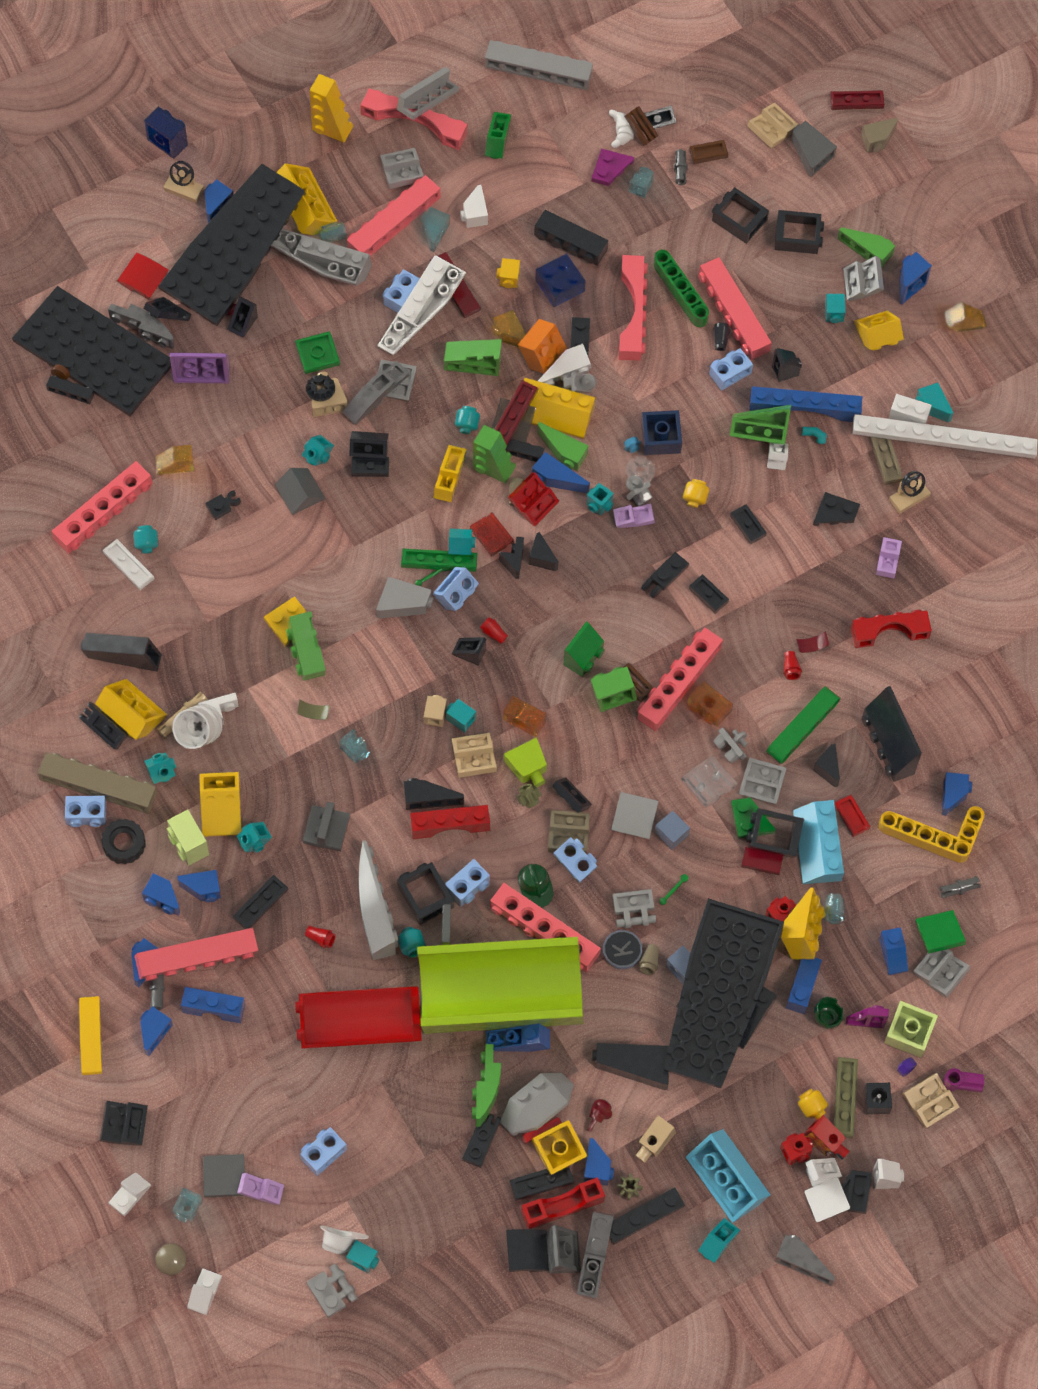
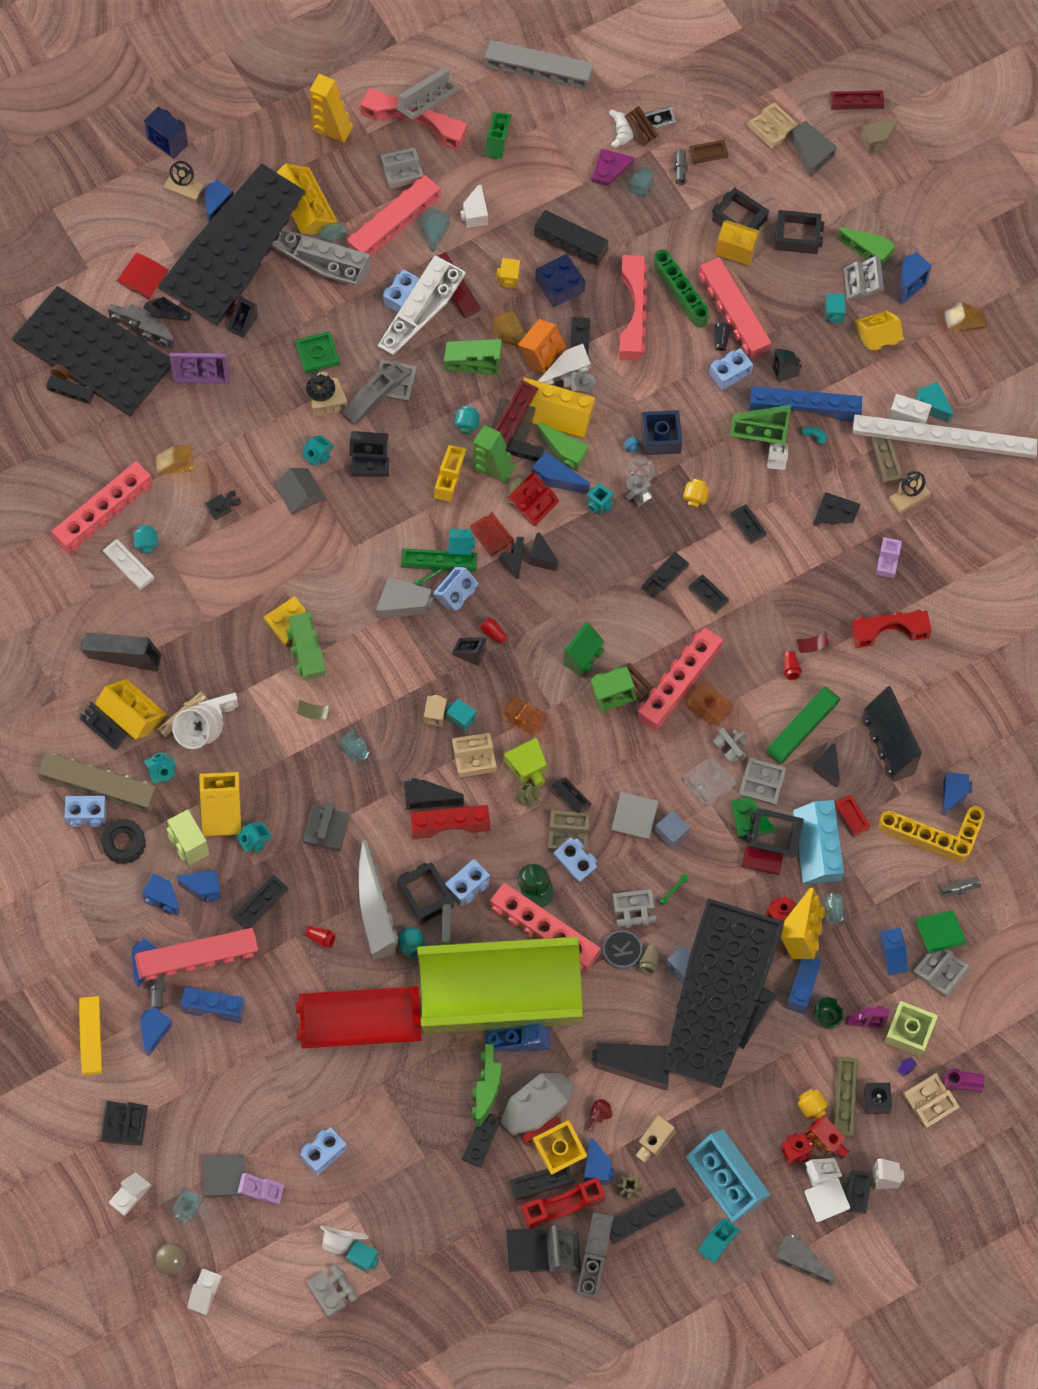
lavender slope [613,503,655,528] -> none
none -> yellow slope [715,220,761,266]

